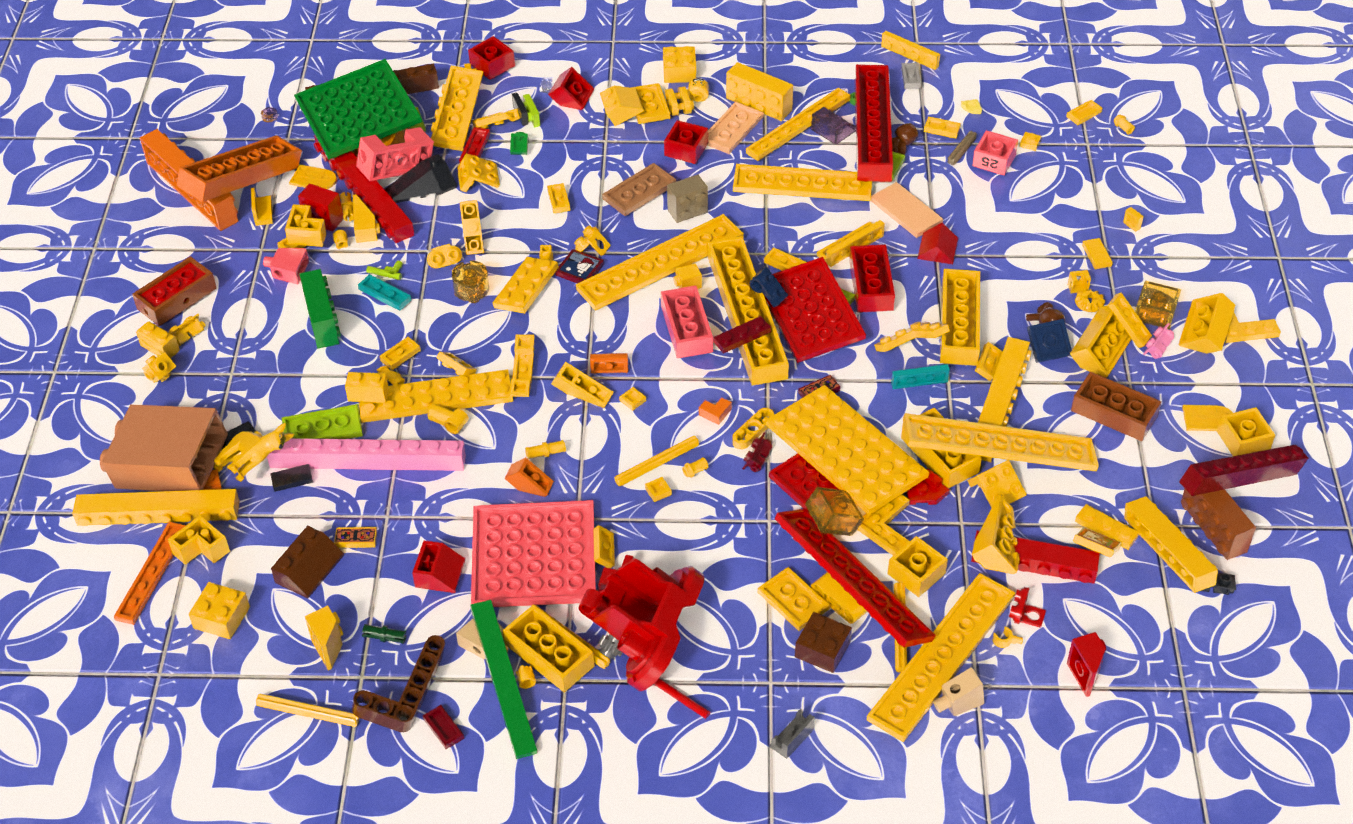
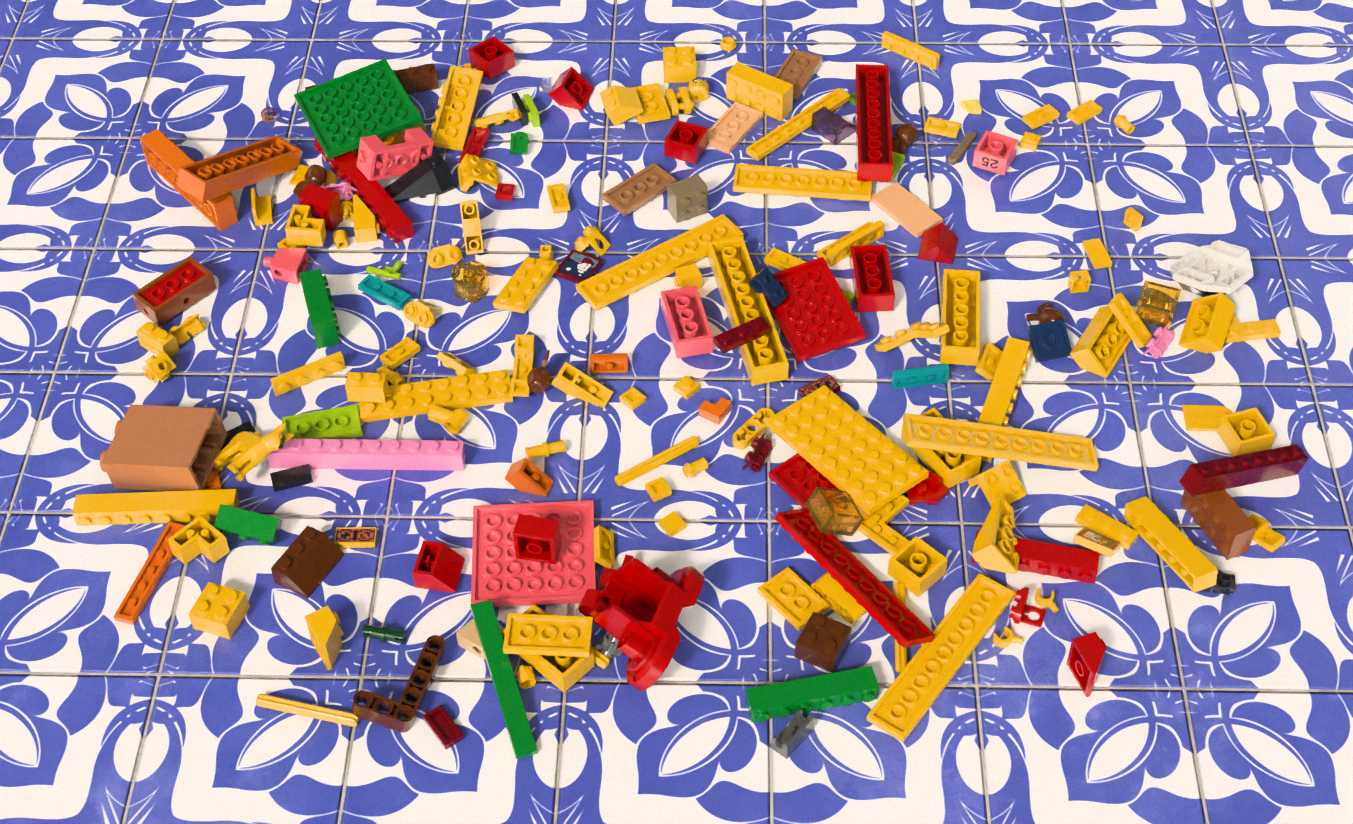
red bar [654,678,711,719] -> none
light grey plate [901,63,921,89] -> none
tan torso [933,667,984,716] -> none
dark orange brick [1071,372,1162,441] -> none
yellow gear [1075,289,1105,312] -> none
none -> green brick [214,504,283,546]
none -> yellow plate [270,351,346,396]
none -> reddish brown piece [293,164,327,195]
none -> bright pink hinge [322,182,357,201]
none -> yellow bracket [404,300,442,328]
none -> red plate [495,183,516,201]
none -> yellow plate [503,613,593,657]
none -> red brick [513,514,562,565]
none -> reddish brown piece [527,350,551,394]
none -> yellow tile [658,511,687,538]
none -> yellow plate [673,375,700,399]
none -> yellow plate [720,37,736,51]
none -> green brick [745,666,879,722]
none -> medium nougat plate [774,49,823,99]
none -> yellow plate [1022,104,1059,130]
none -> yellow piece [1034,587,1059,613]
none -> white piece [1170,240,1253,297]
none -> yellow slope [1248,514,1285,552]

